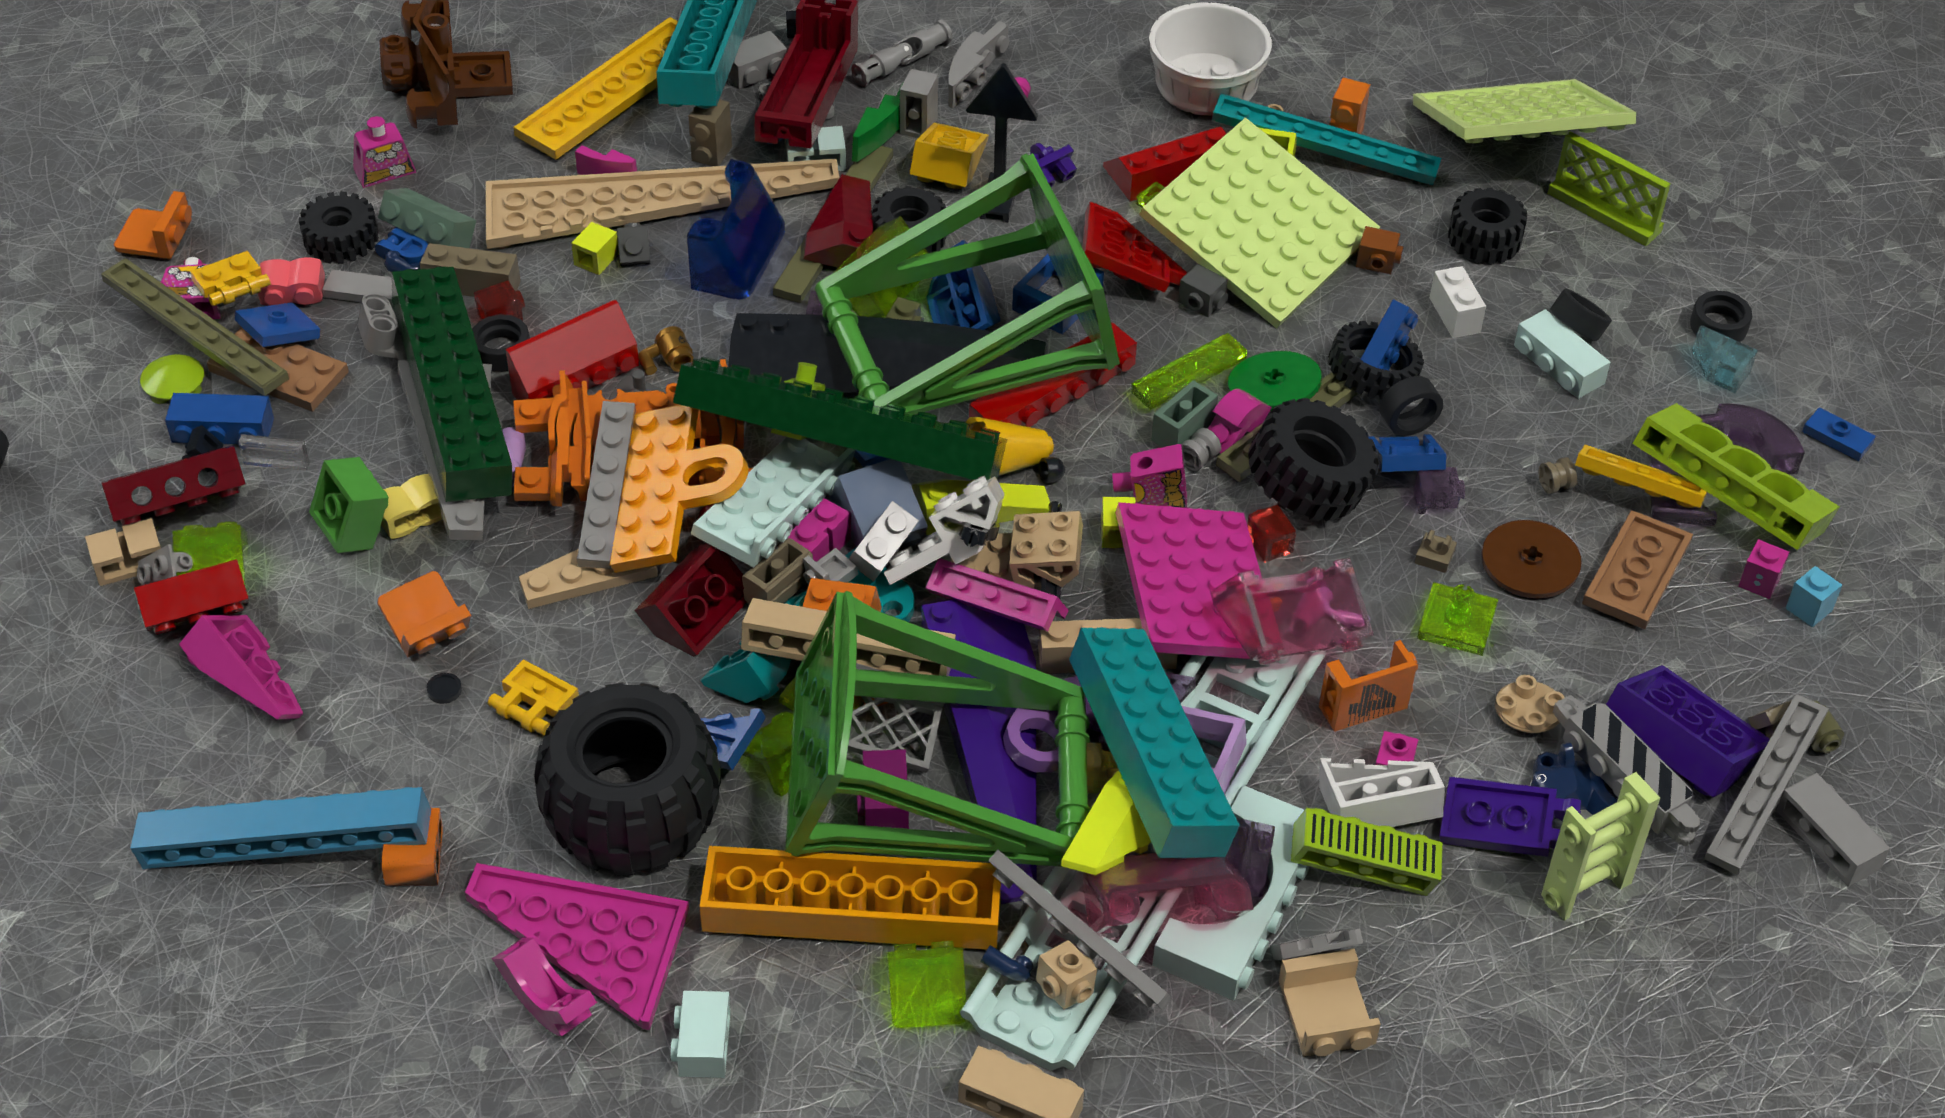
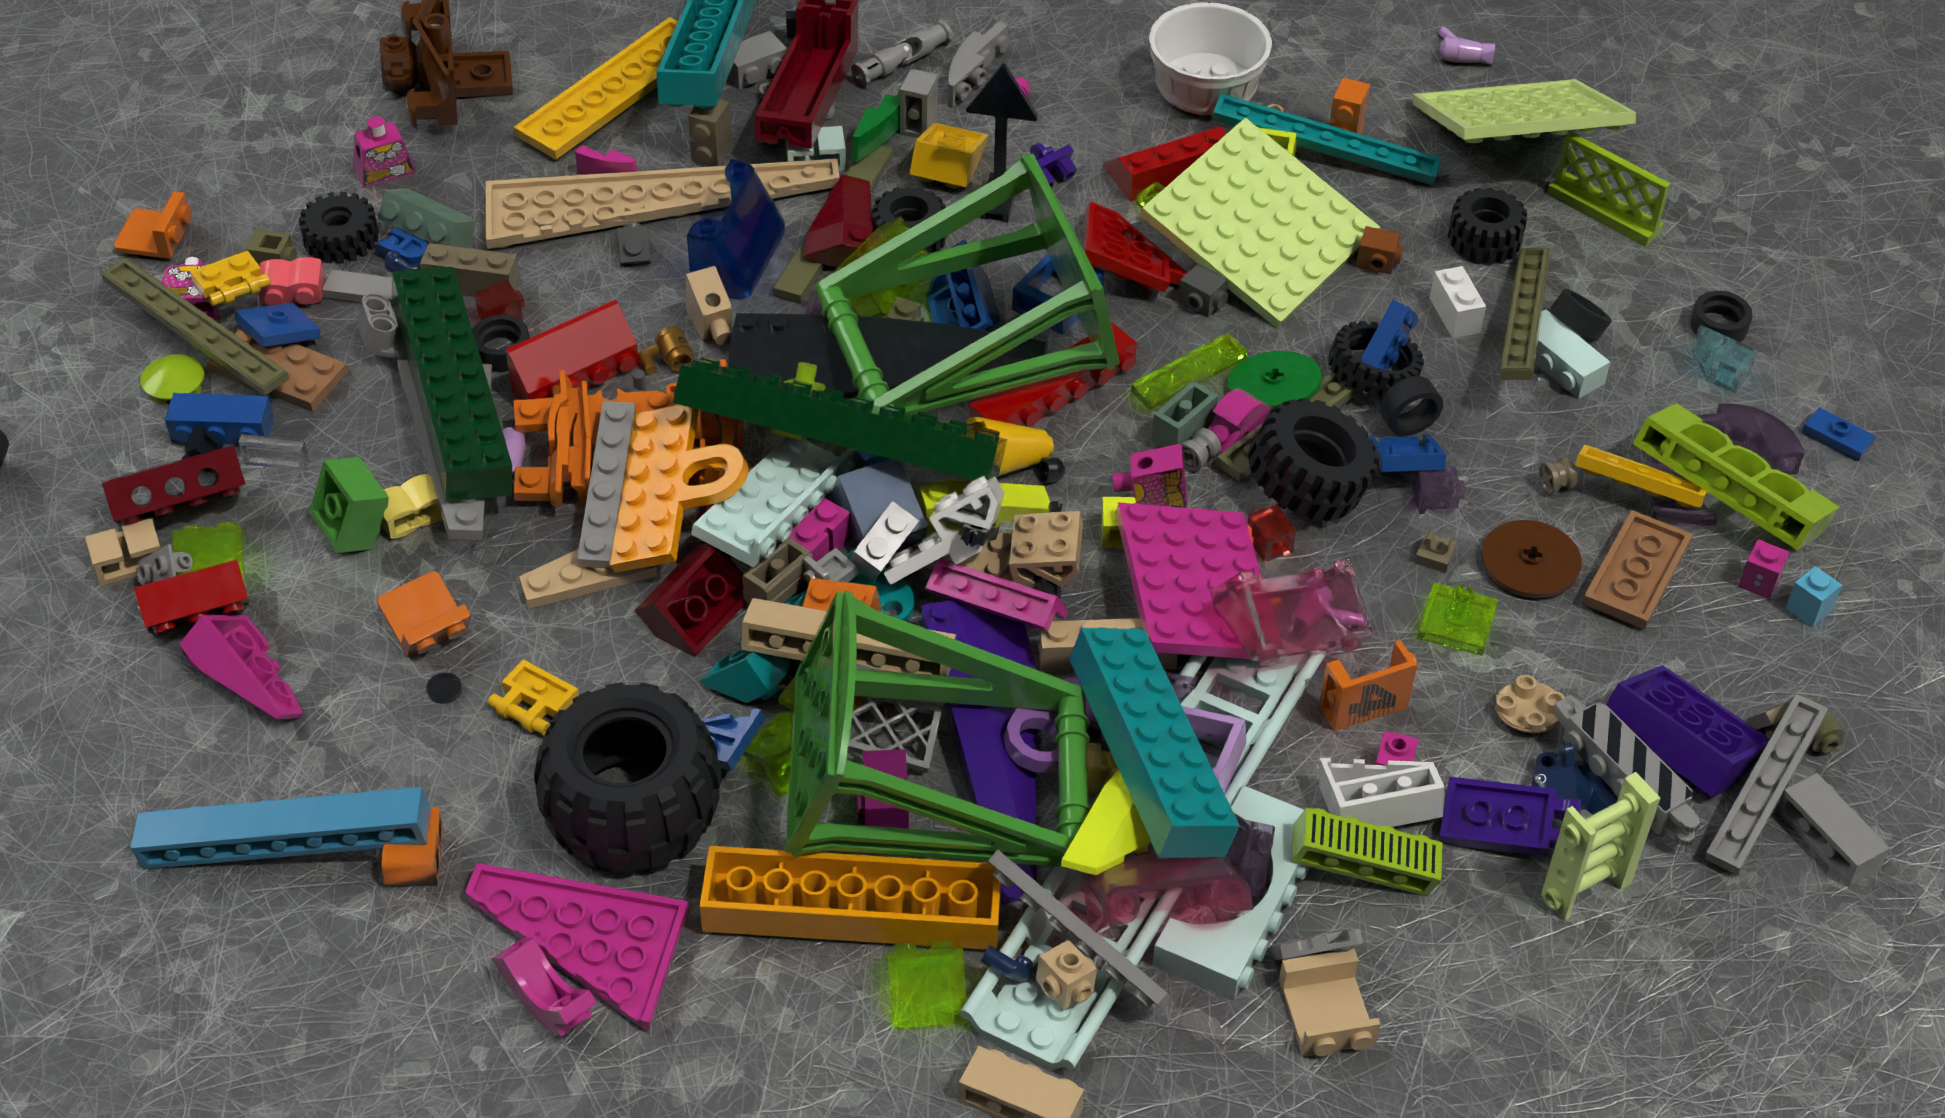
neon yellow brick [571,222,619,275] -> none
light aqua brick [671,991,731,1078] -> none
none -> olive brick [245,229,297,266]
none -> tan torso [686,266,732,345]
none -> lavender piece [1438,27,1495,66]
none -> olive tile [1500,247,1550,380]

